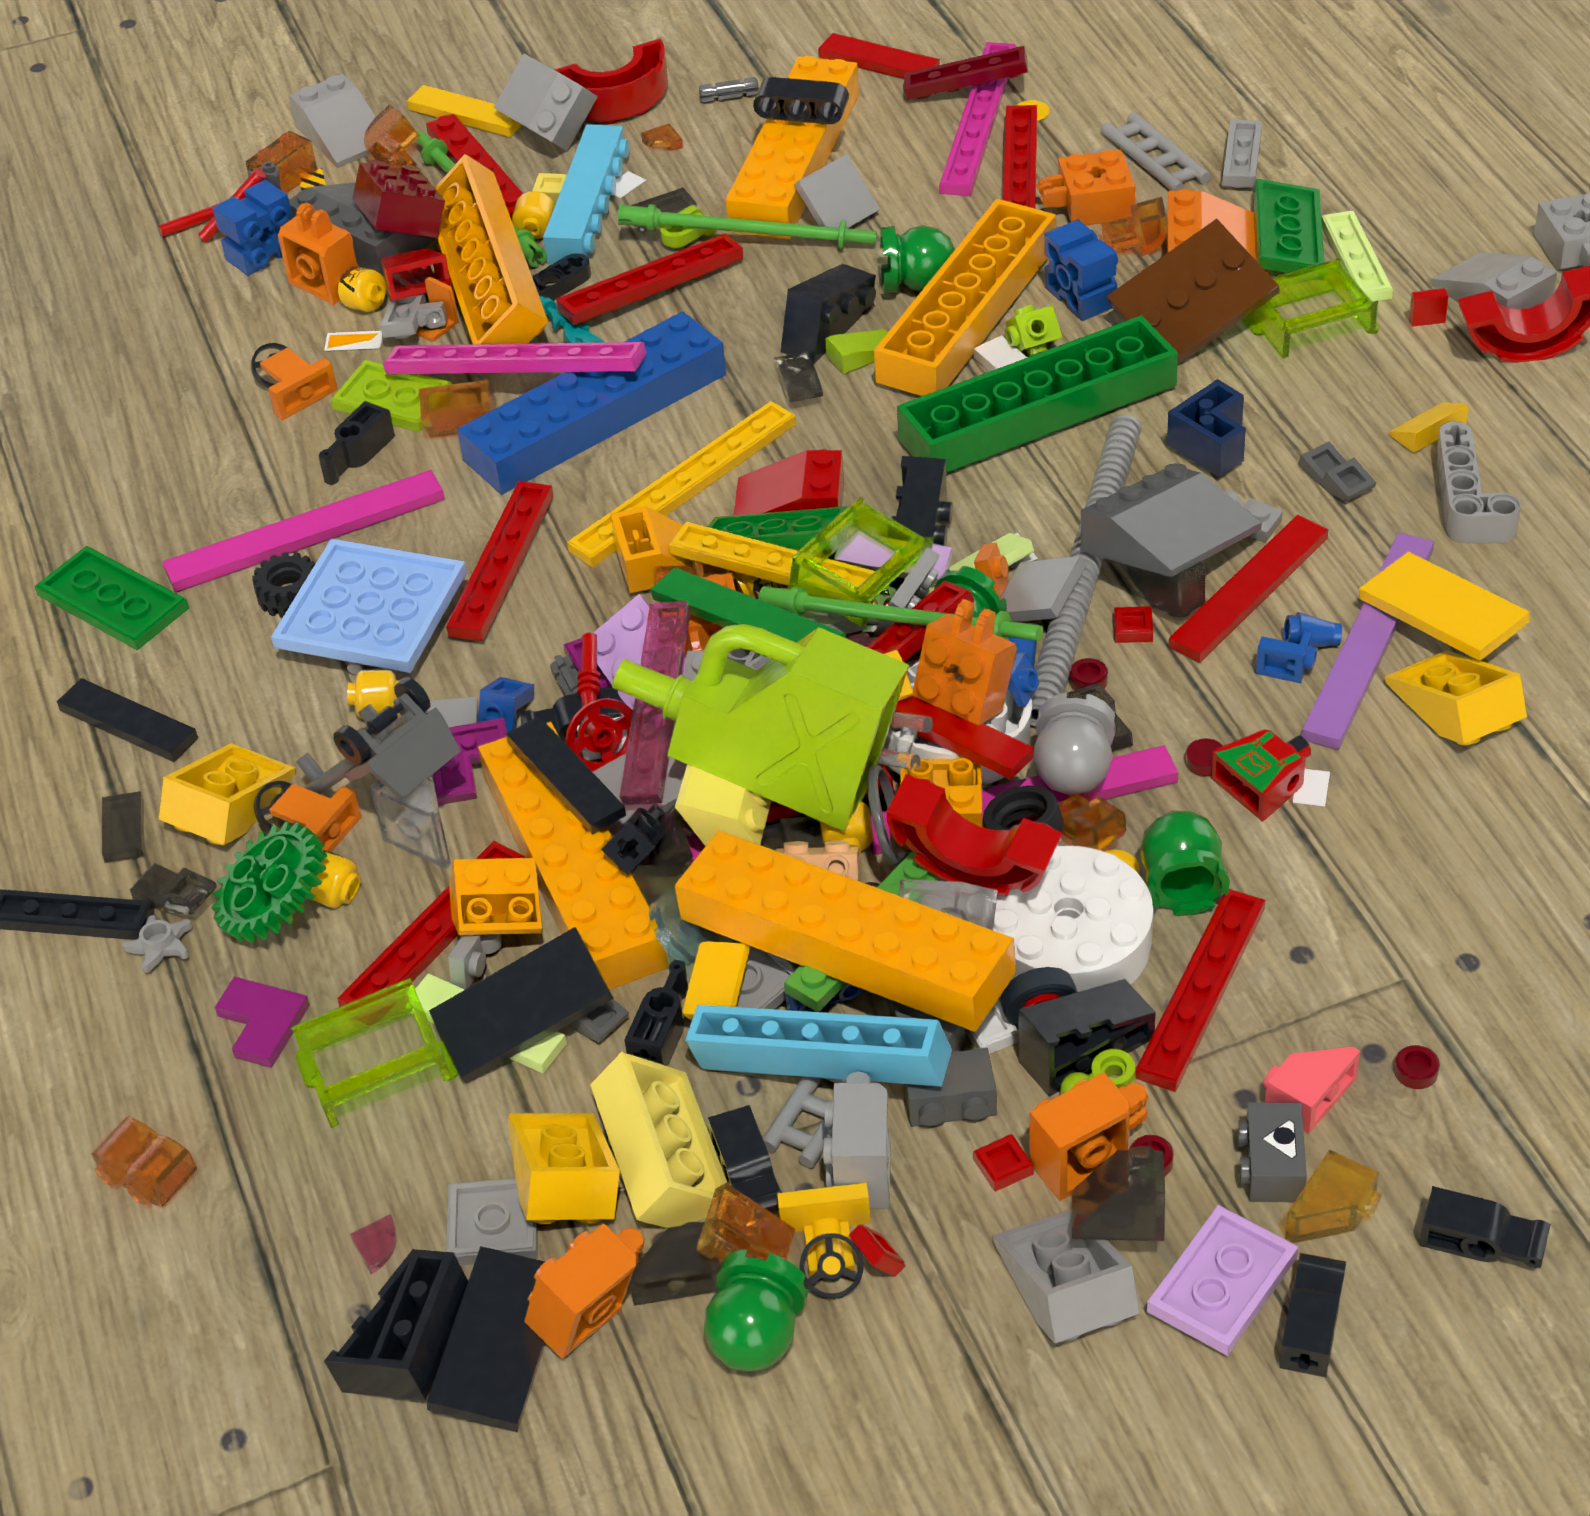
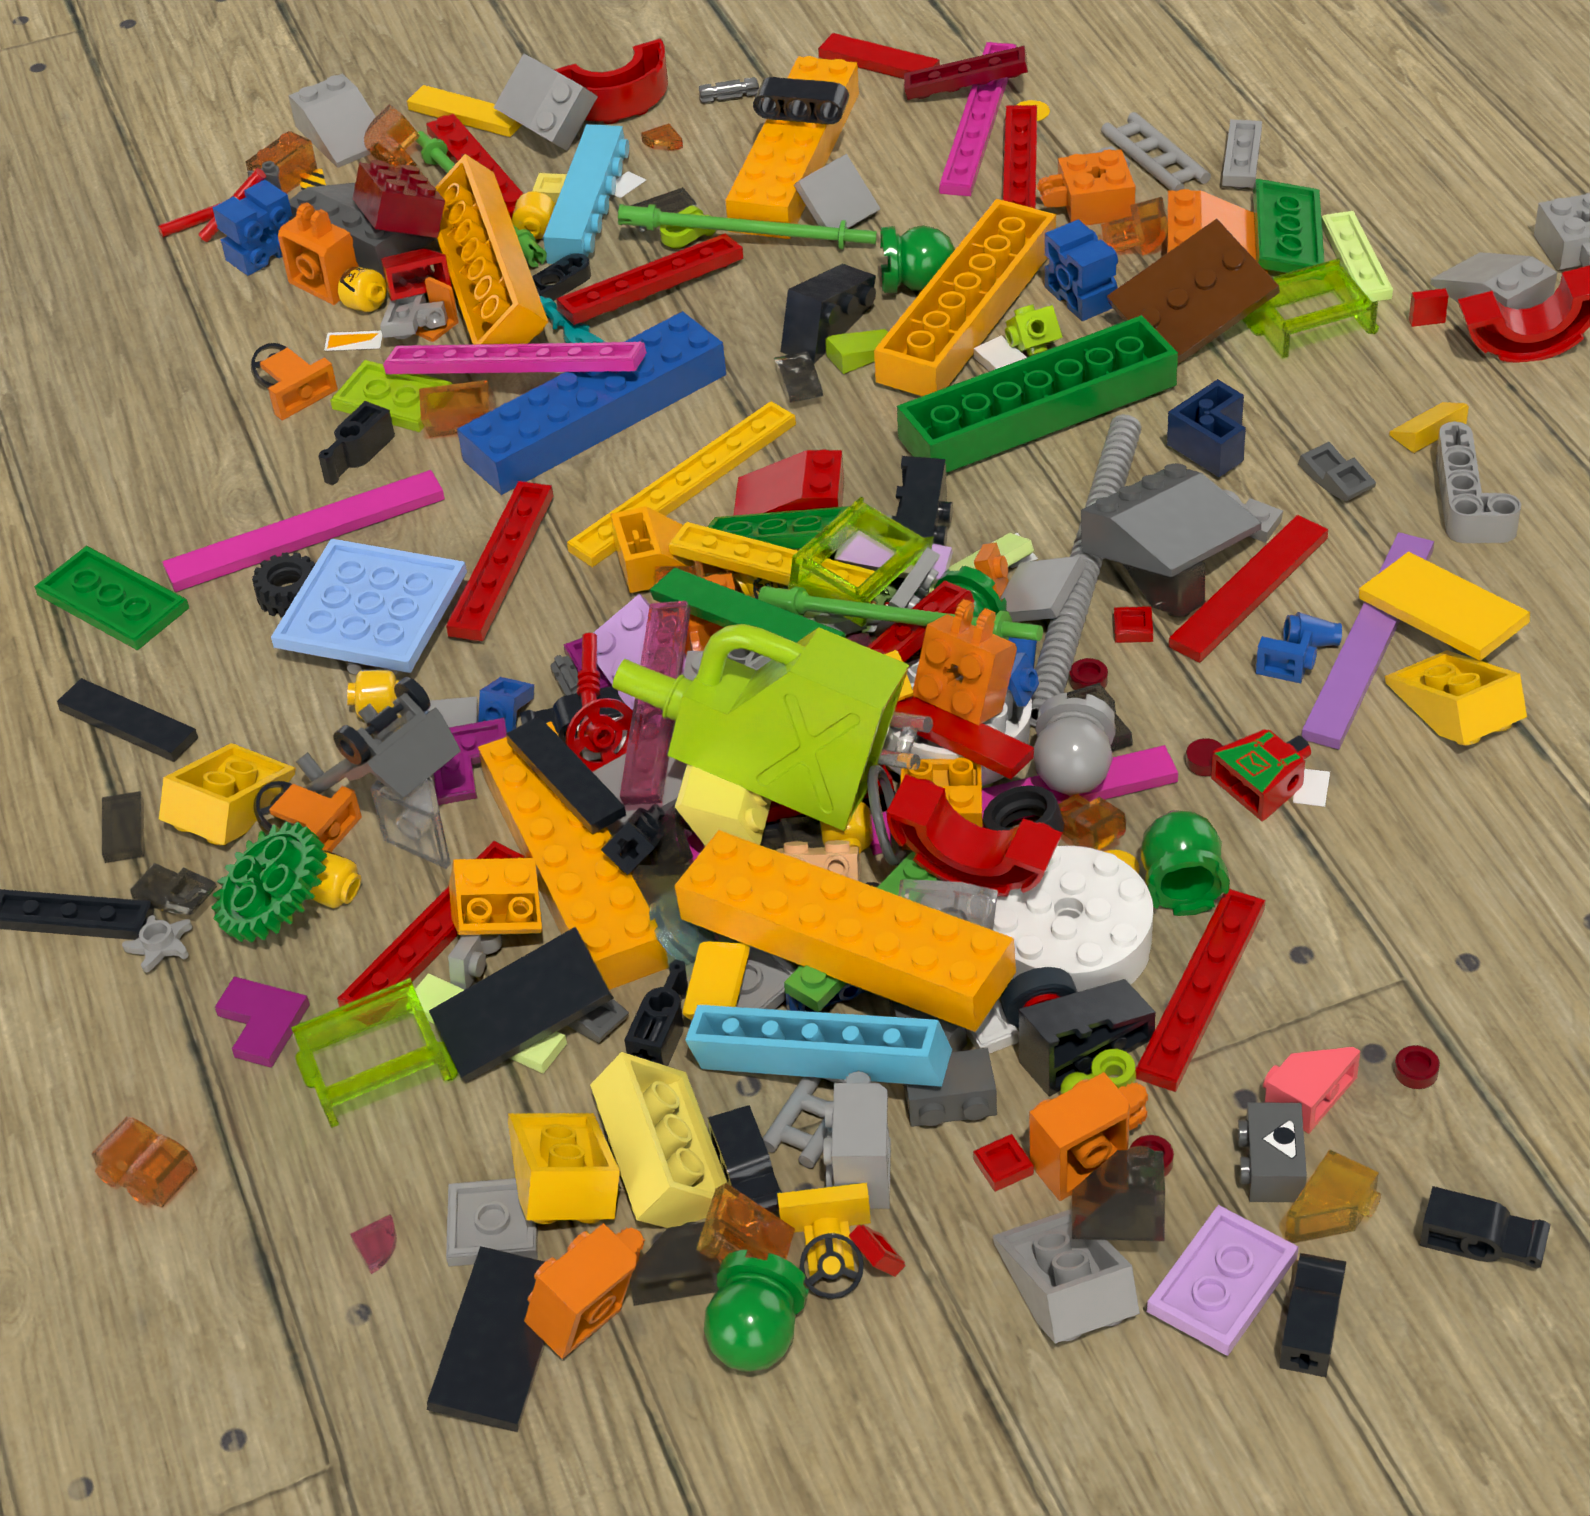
black wedge [324,1249,468,1401] -> none

